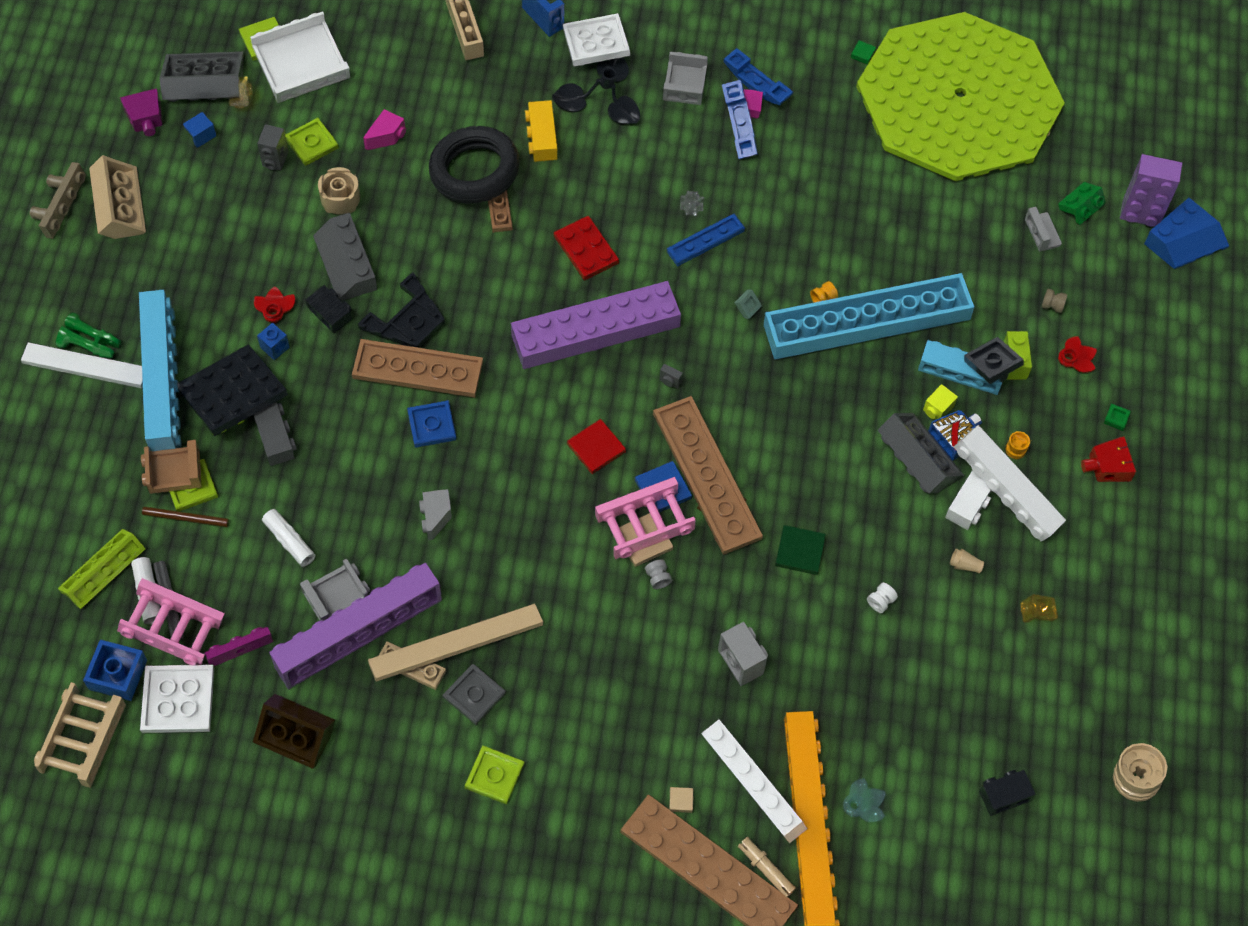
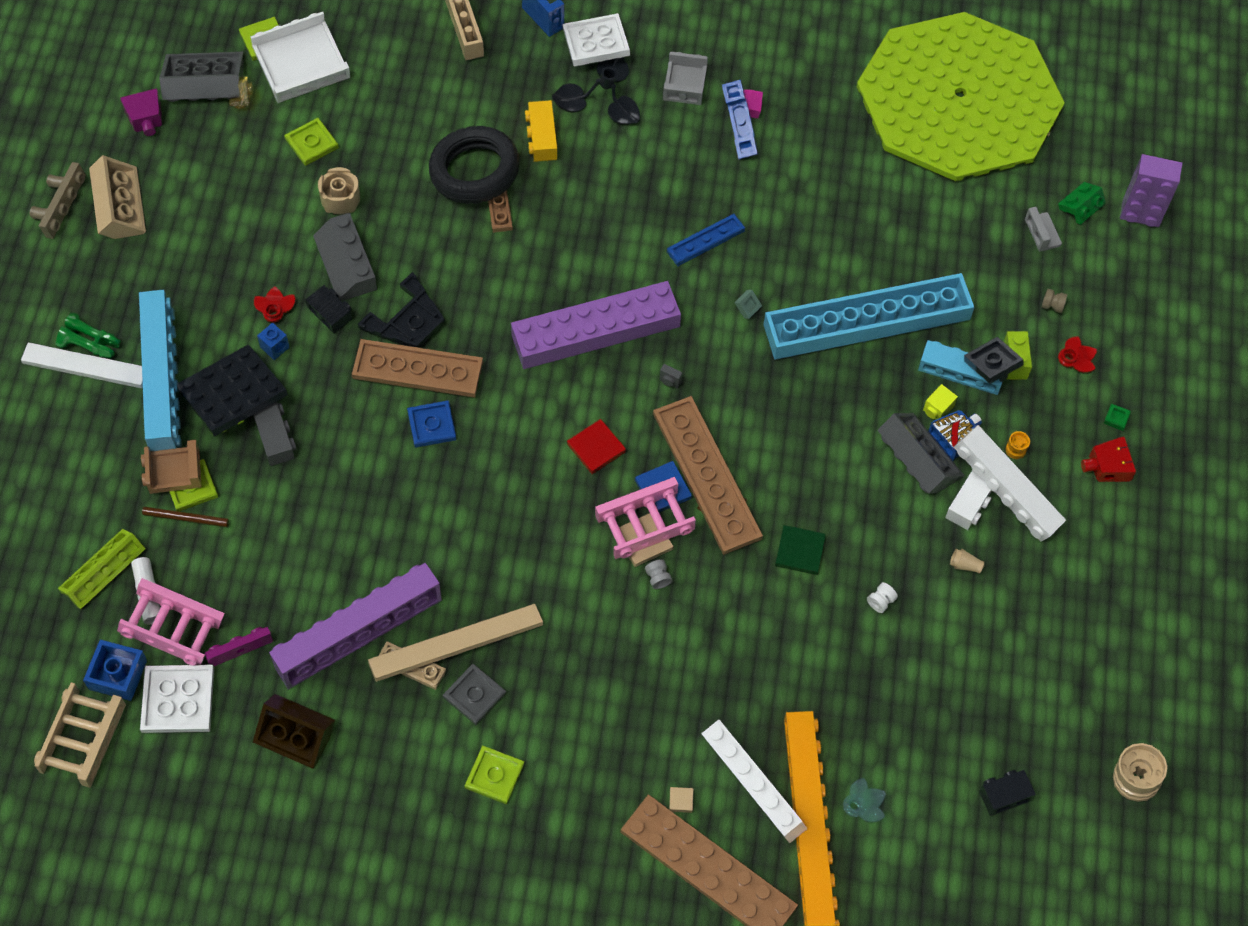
dark grey axle [153,561,184,640] -> none
blue panel [183,112,216,148] -> none
dark grey brick [257,124,289,171] -> none
white axle [262,509,316,567] -> none
light grey panel [300,559,370,621] -> none
dark pink slope [363,109,406,150] -> none
light grey slope [419,489,452,540] -> none
red plate [554,216,619,281] -> none
clear gear [680,191,704,216] -> none
light grey brick [718,622,768,686] -> none
blue slope [723,48,793,105] -> none
tan pin [738,837,796,897] -> none
light orange wheel [810,281,838,303] -> none
green tile [851,40,876,65] -> none
clear yellow bracket [1021,594,1058,623] -> none
blue wedge [1144,198,1229,269] -> none

